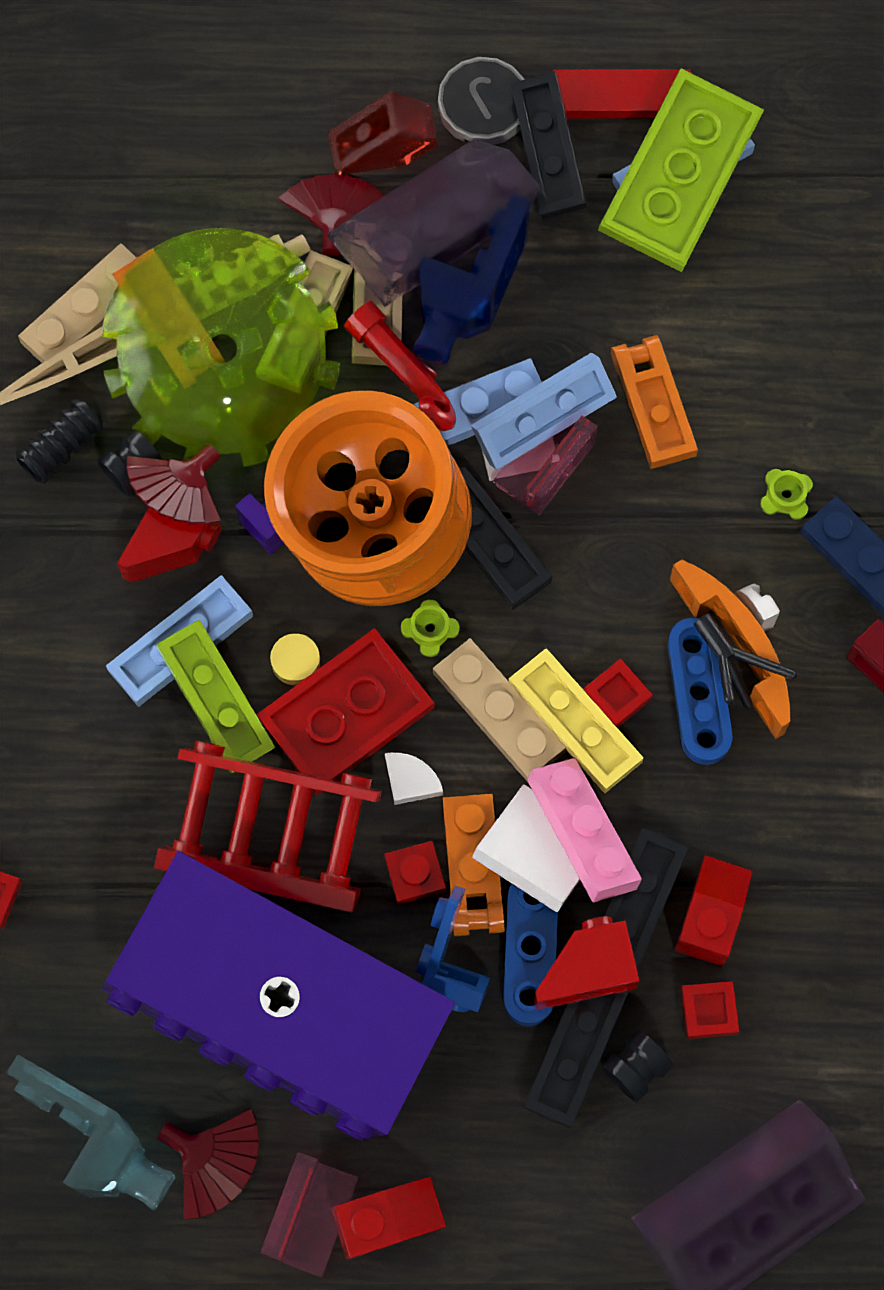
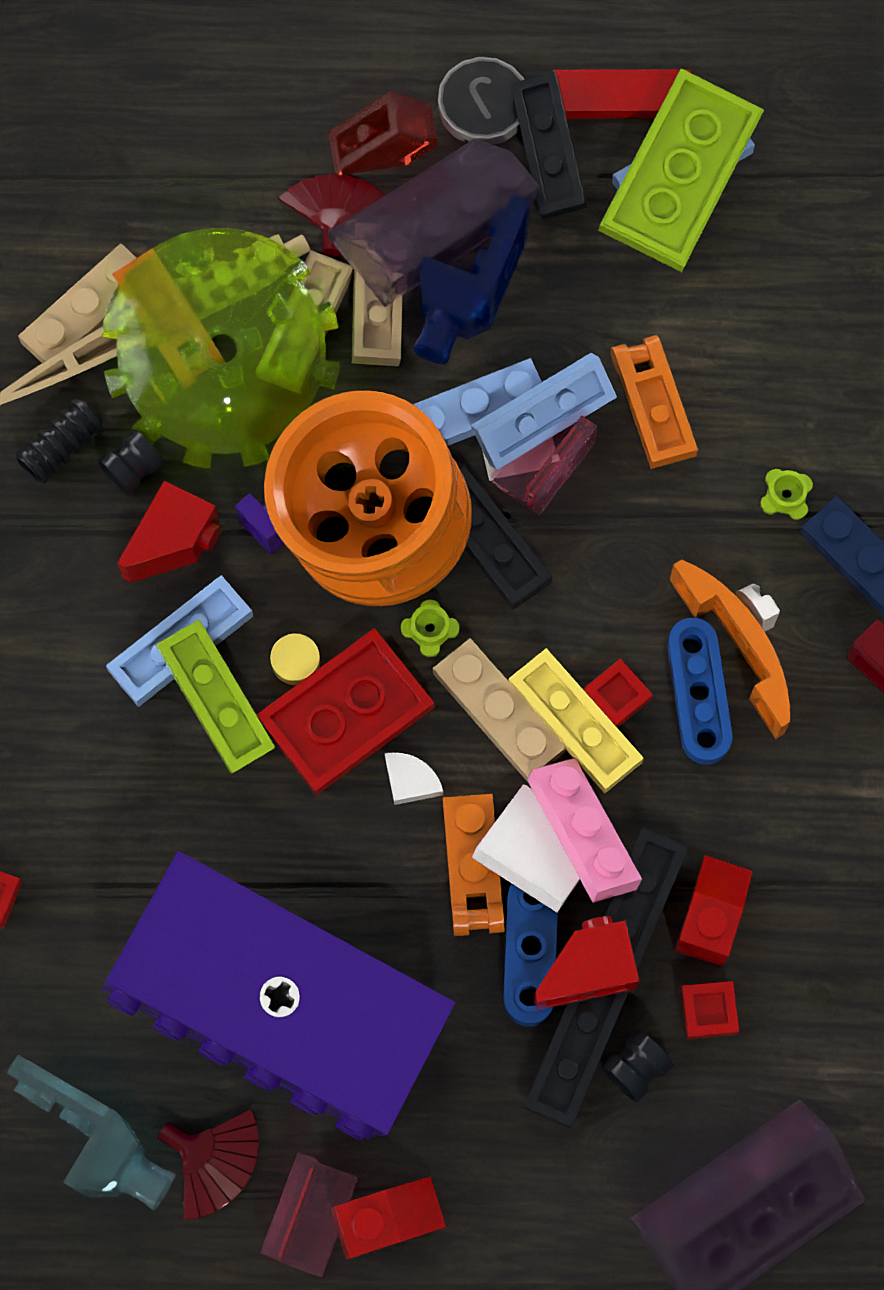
dark red hand [127,444,220,525] -> none
red fence [154,741,382,912] -> none
red plant [344,301,456,431] -> none
red plate [384,841,446,905] -> none
blue bracket [416,886,491,1013] -> none
black plant [694,614,797,709] -> none

